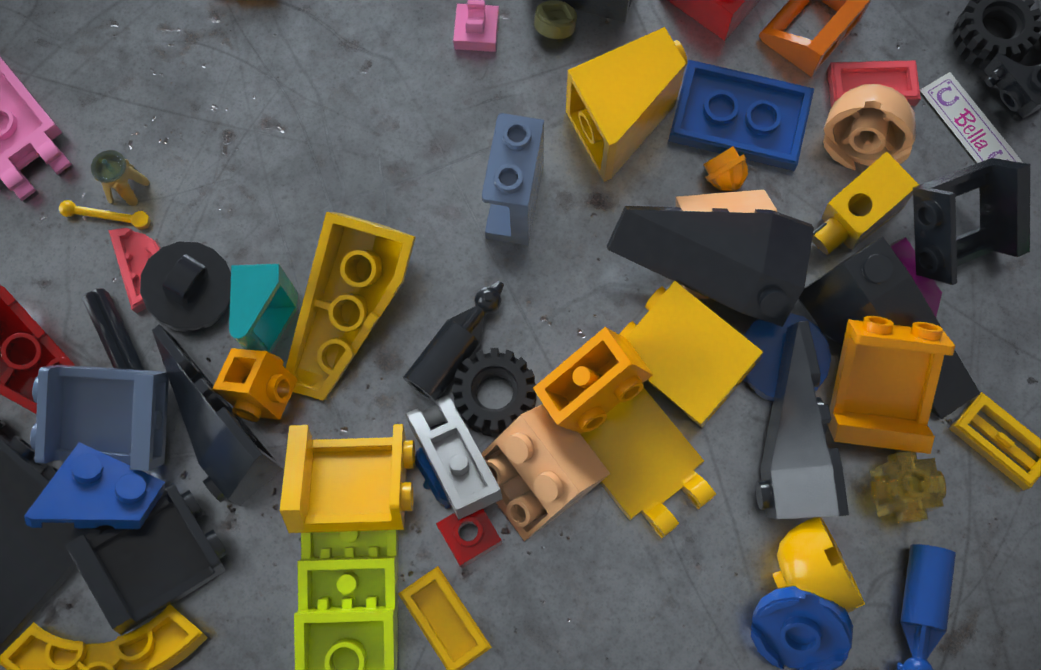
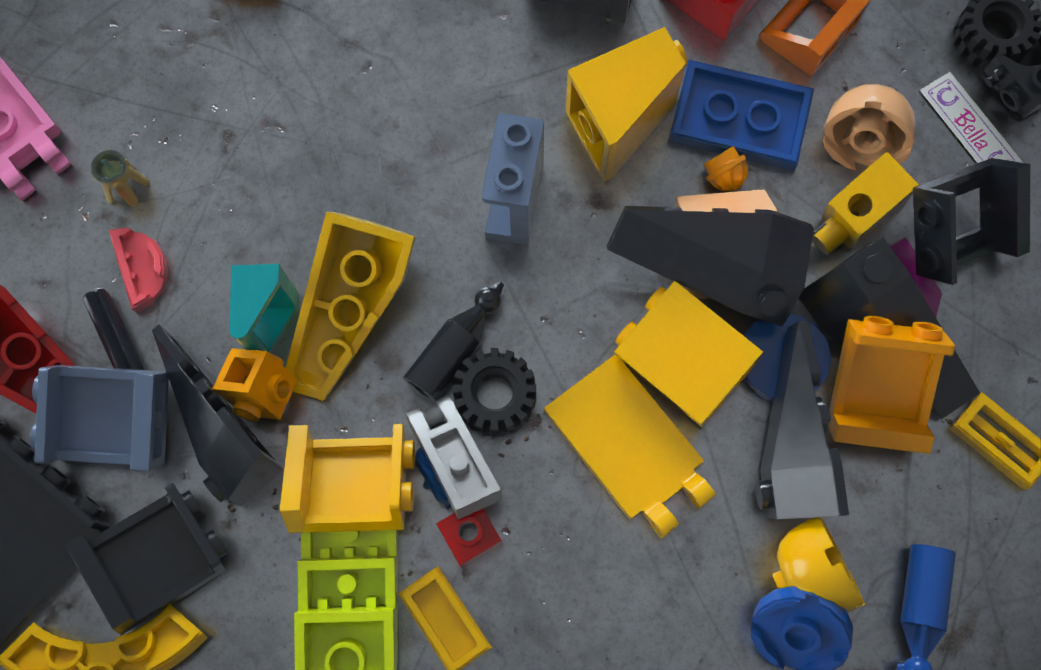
blue wing [24,442,165,529] -> none
yellow hinge [59,200,151,230] -> none
black tile [140,241,231,332] -> none
bright pink tile [453,0,499,52] -> none
light nougat slope [481,404,610,541] -> none
light orange brick [533,327,653,434] -> none
olive tile [534,0,577,39] -> none
coral tile [827,60,921,108] -> none
clear yellow brick [869,452,946,523] -> none

